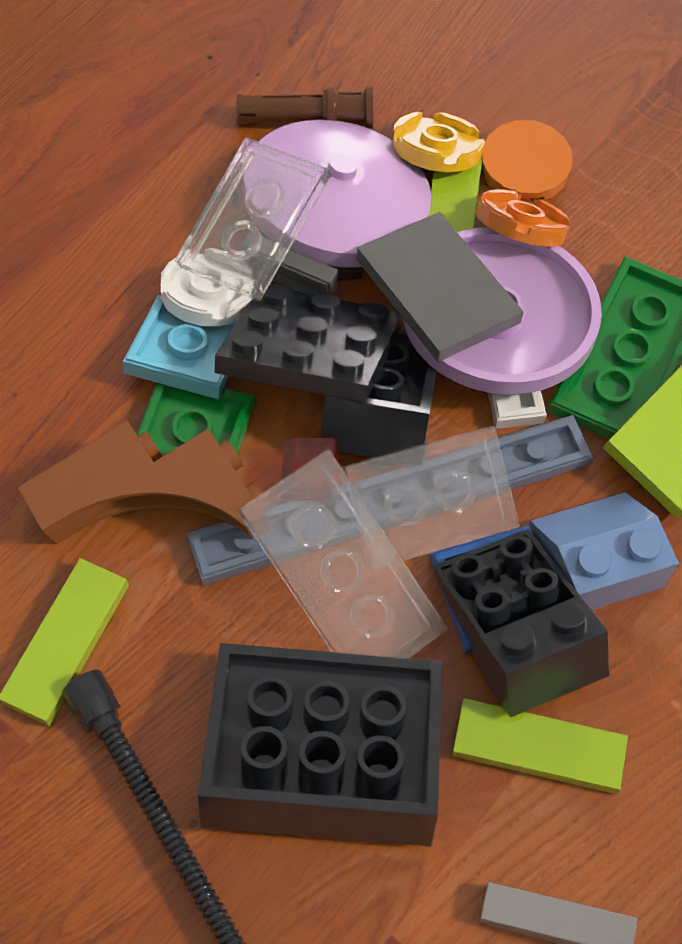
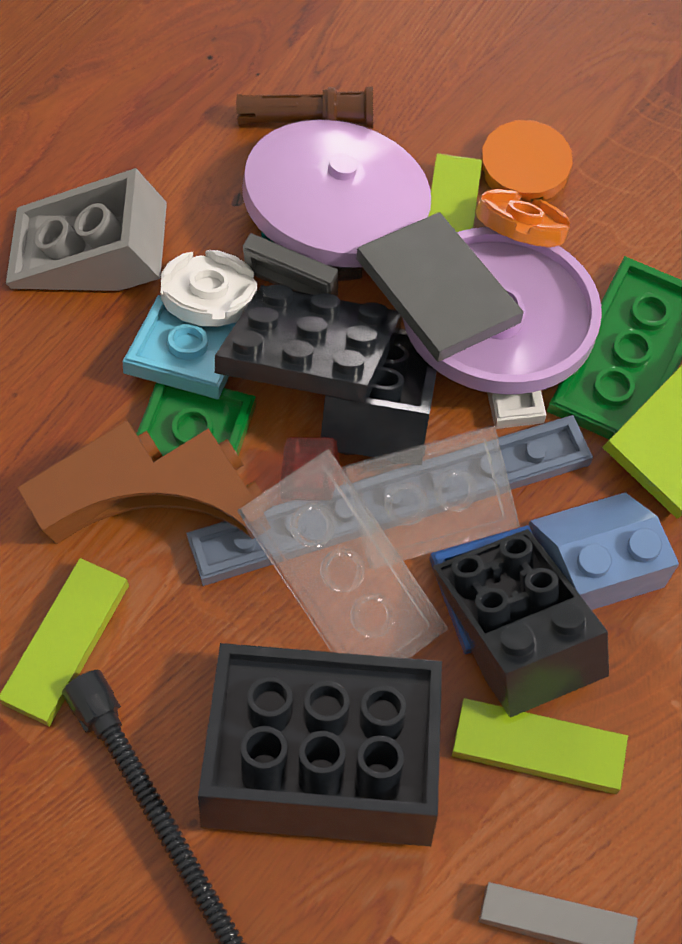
clear tile [174,137,331,302] -> none
yellow tile [392,112,485,172] -> none
none -> light grey slope [6,168,167,291]

